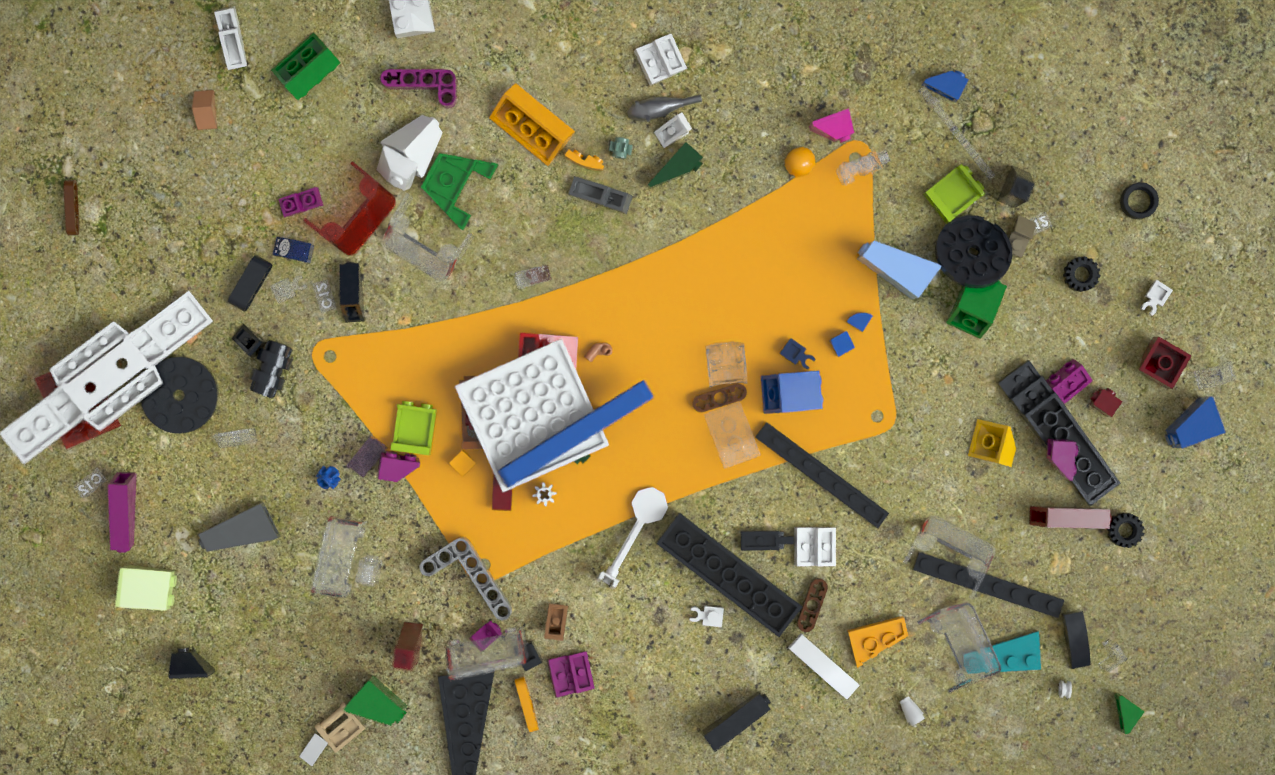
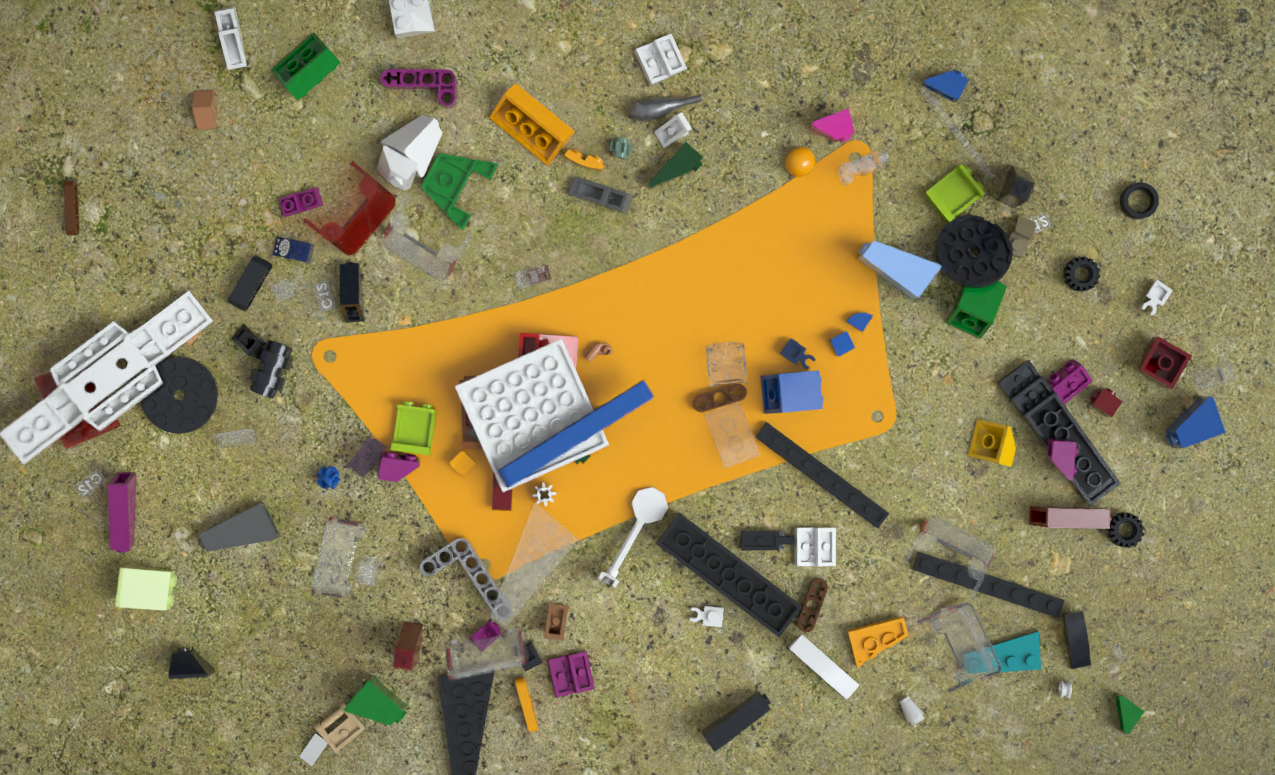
none -> clear wing [490,502,579,629]

